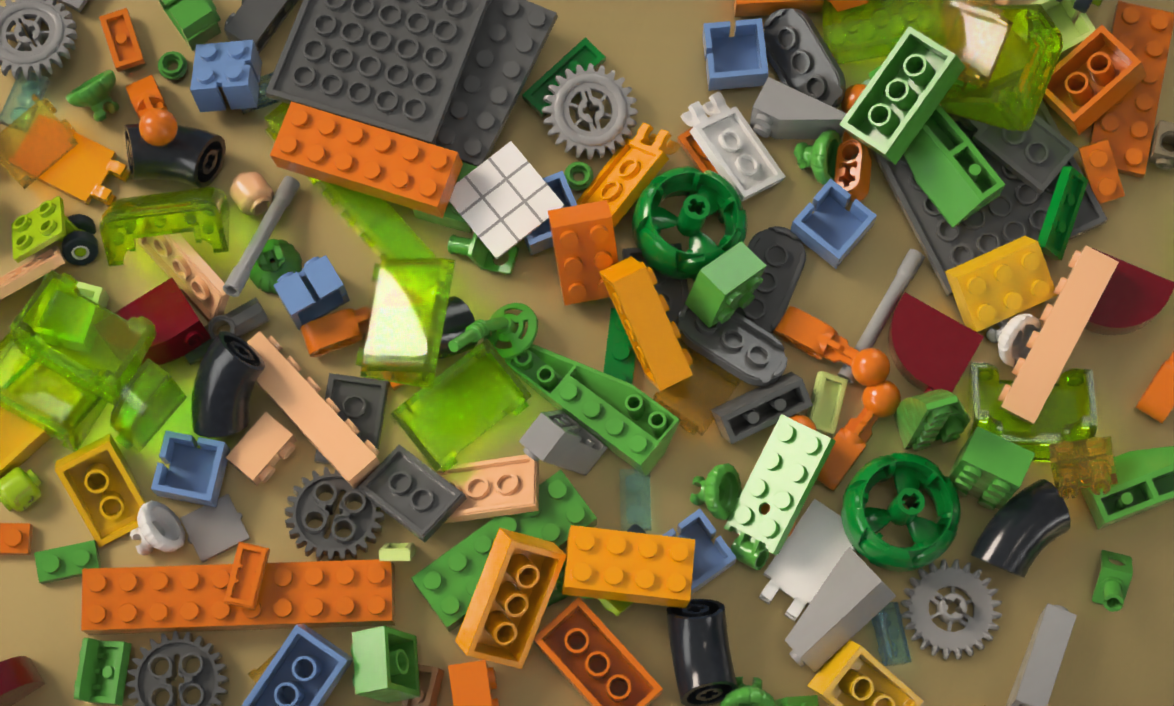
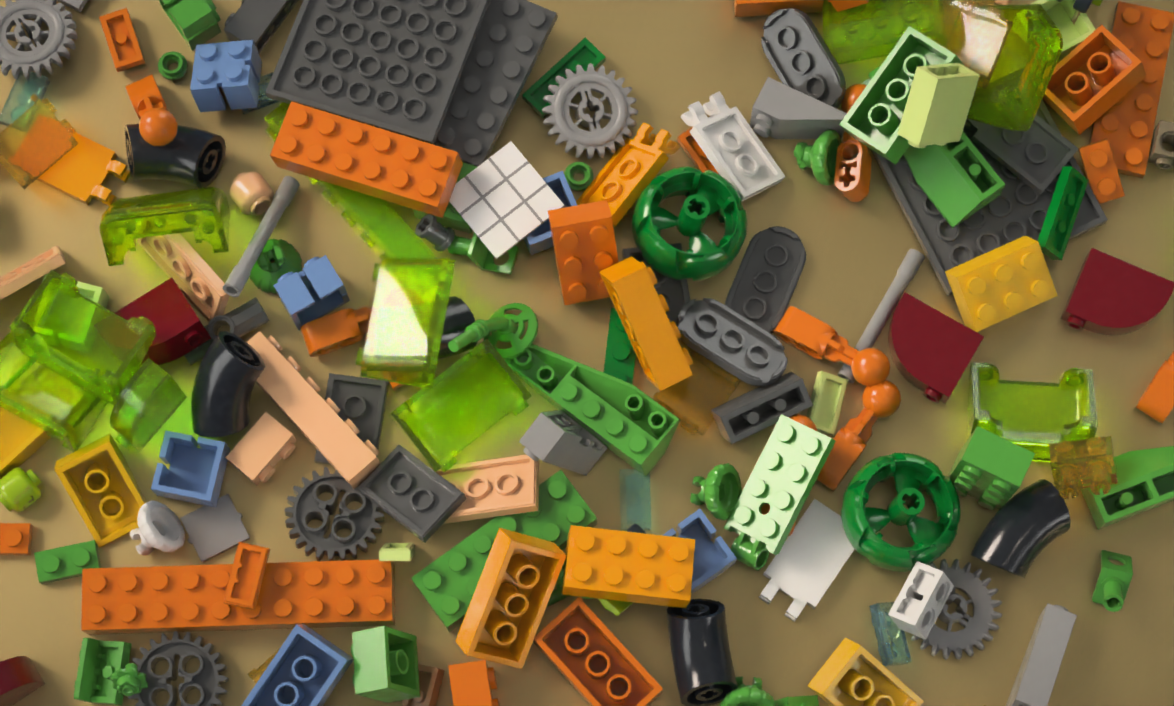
lime plate [11,196,98,265] -> none
bright green hair [66,70,120,122] -> none
bright green brick [685,241,767,328] -> none
medium blue piece [702,18,769,91] -> none
light grey slope [785,547,896,672] -> none
medium blue piece [790,178,877,269] -> none
bright green wedge [894,389,971,451] -> none
white hair [986,314,1041,368] -> none
light nougat brick [997,245,1119,425] -> none
none -> bright green plant [110,663,148,696]
none -> dark grey bush [415,214,455,252]
none -> white brick [888,561,954,640]
none -> yellowish green brick [898,63,980,148]

